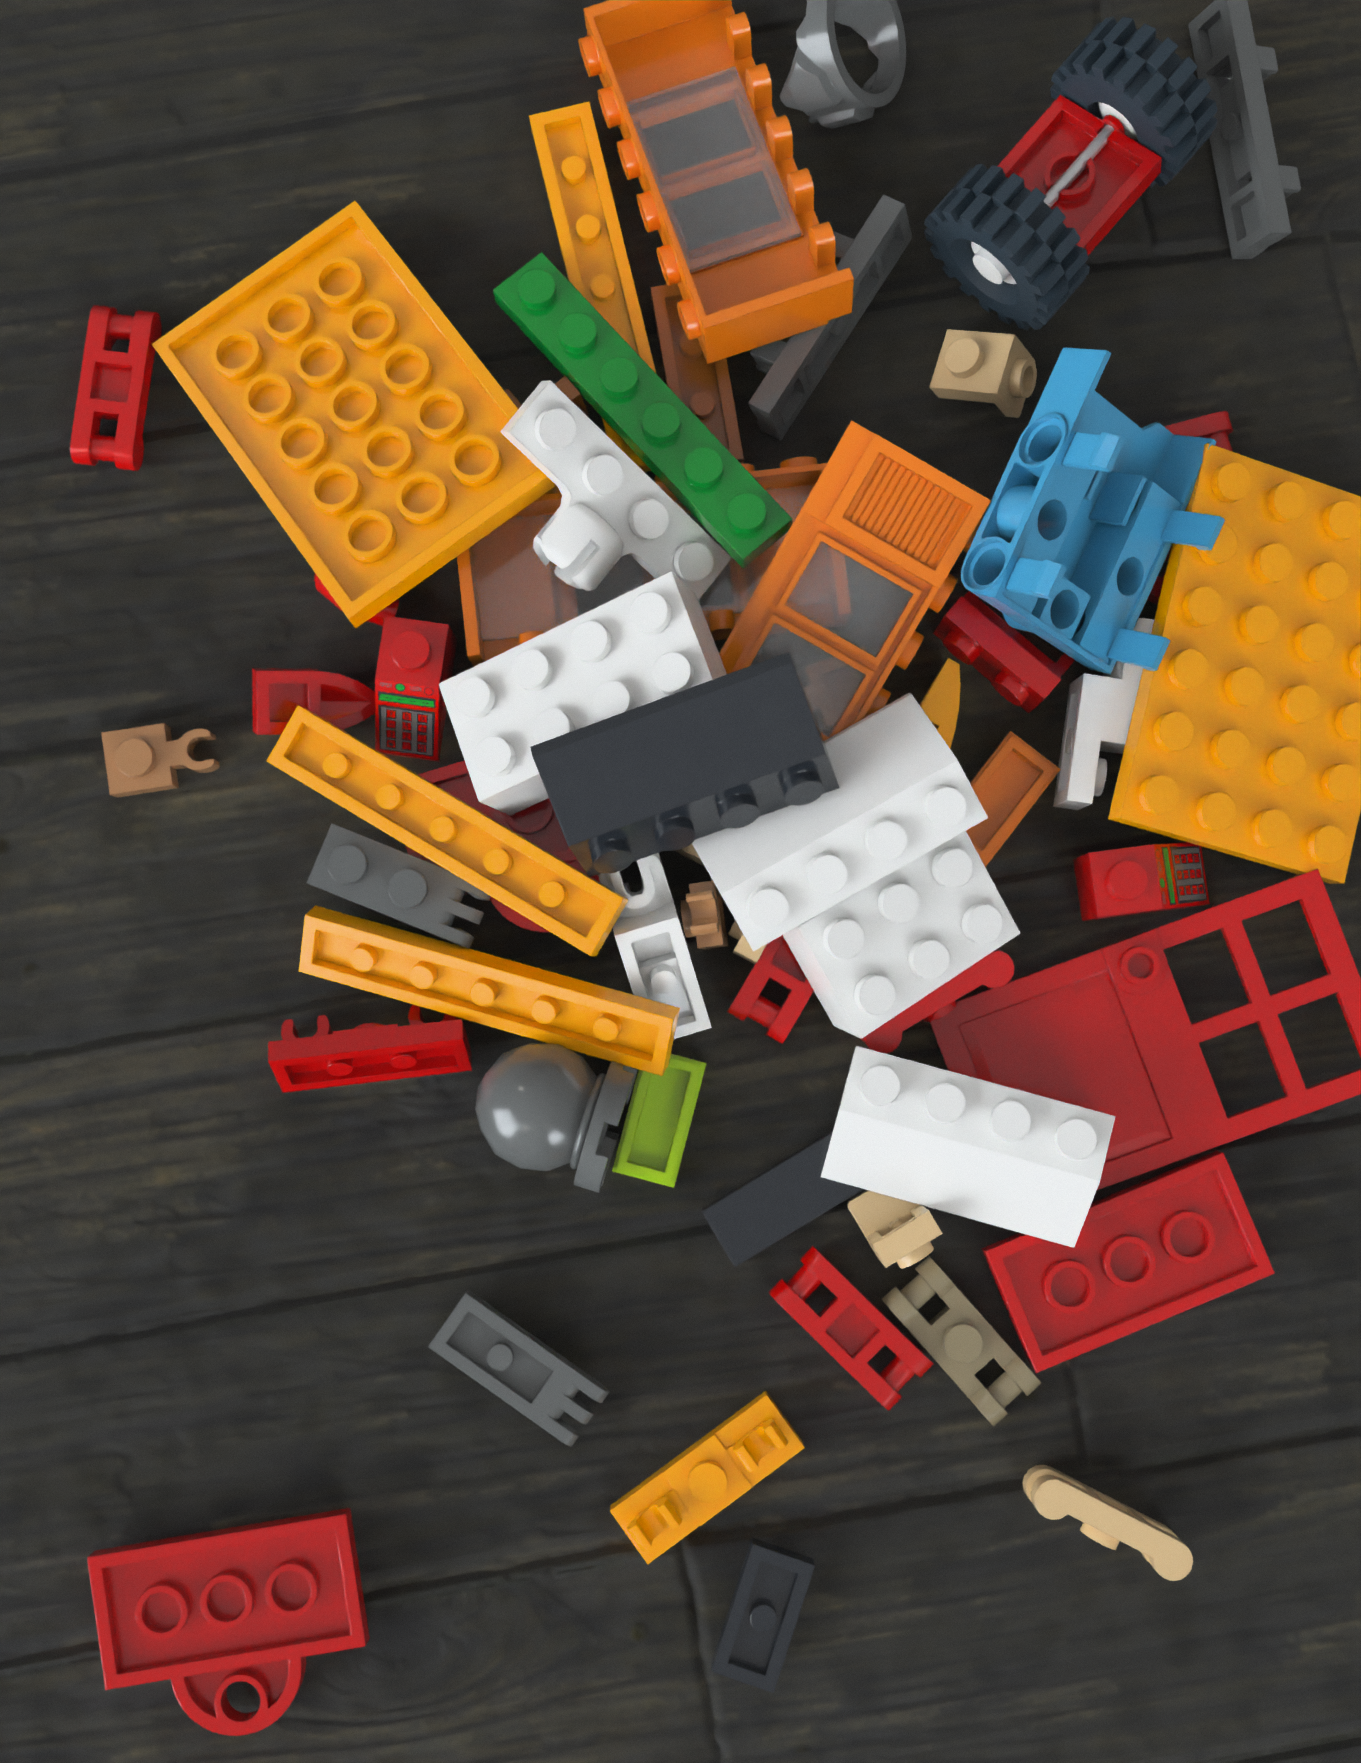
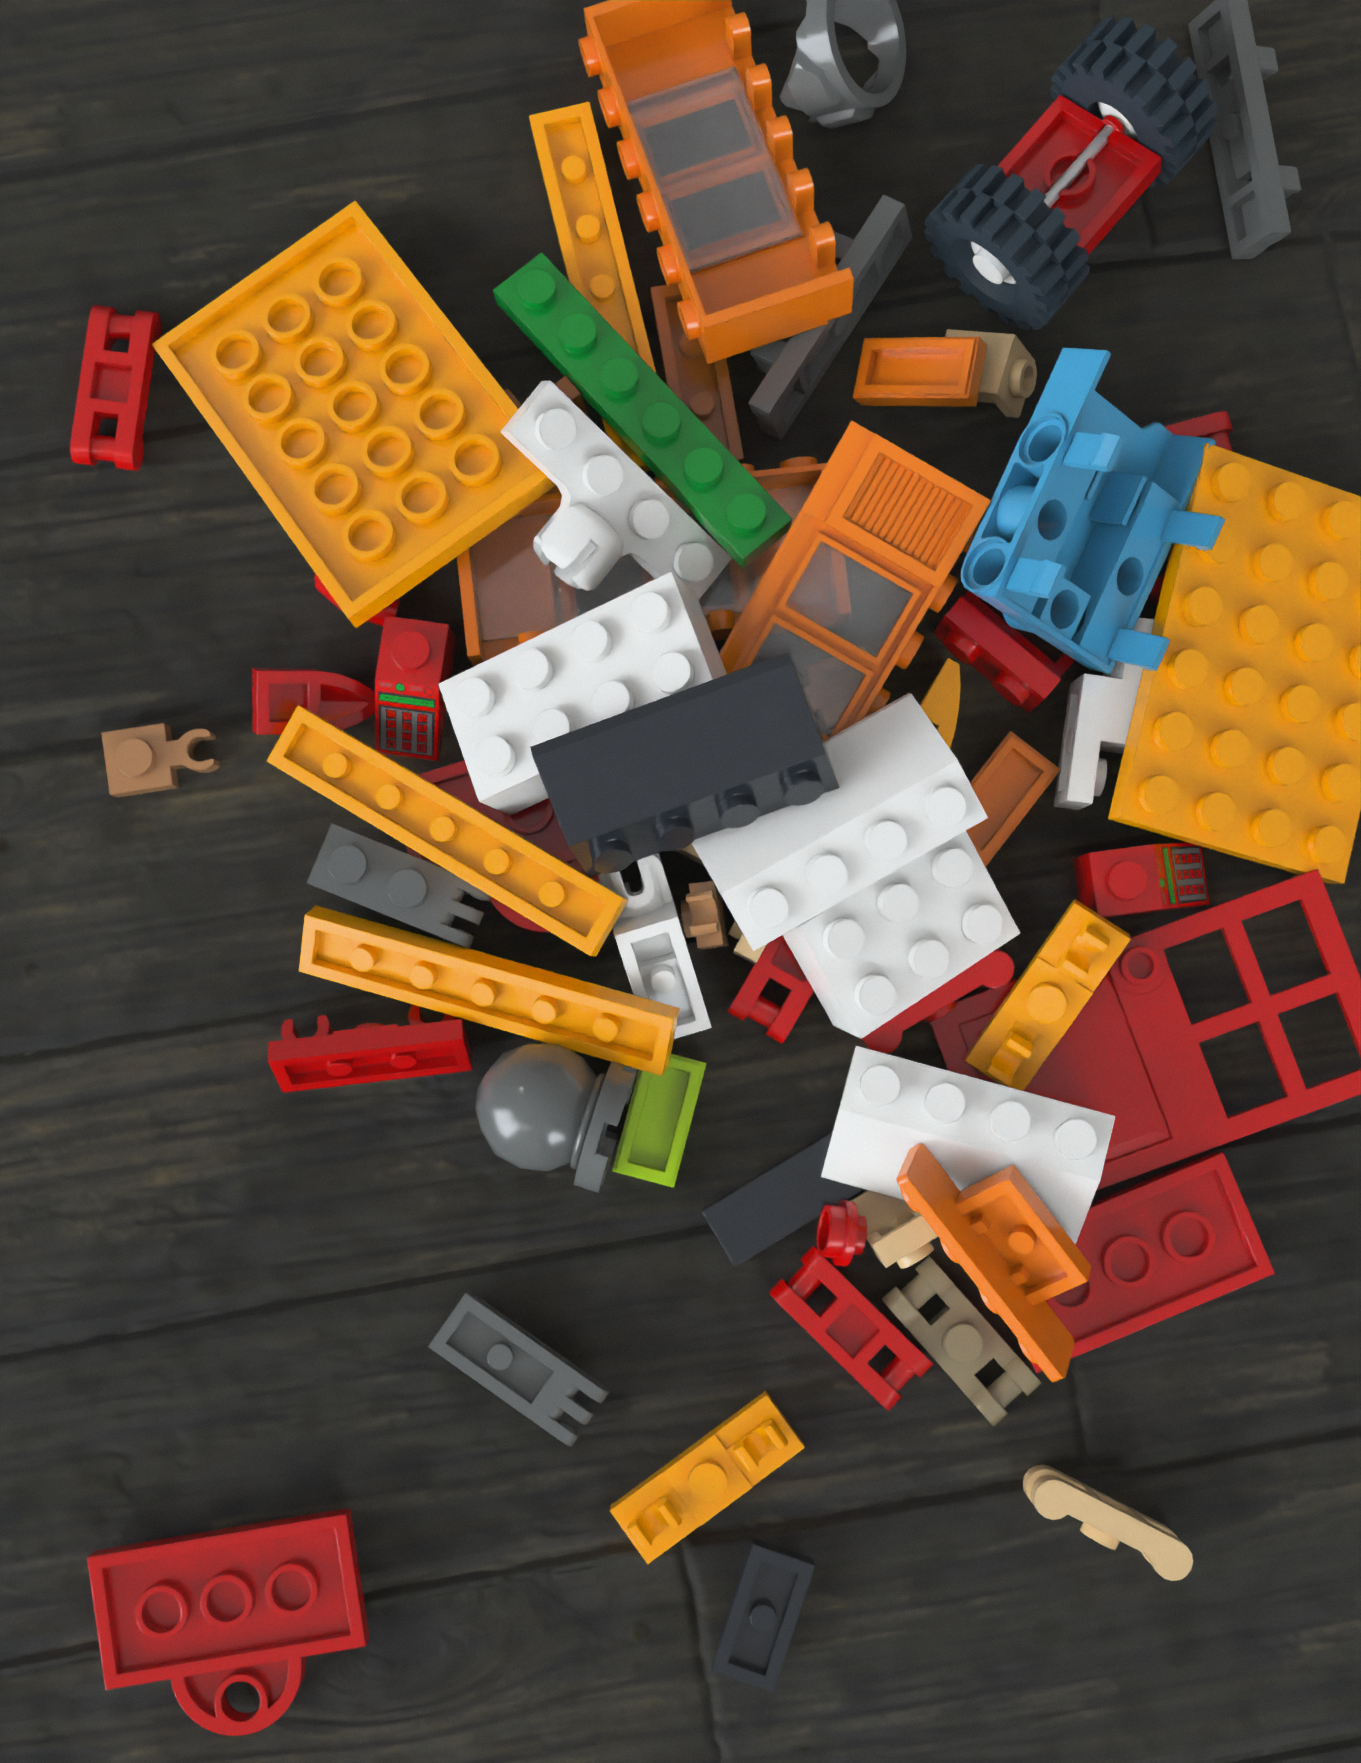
none -> red plate [817,1200,867,1267]
none -> orange tile [853,337,987,407]
none -> orange bracket [896,1143,1092,1382]
none -> light orange plate [965,899,1131,1091]

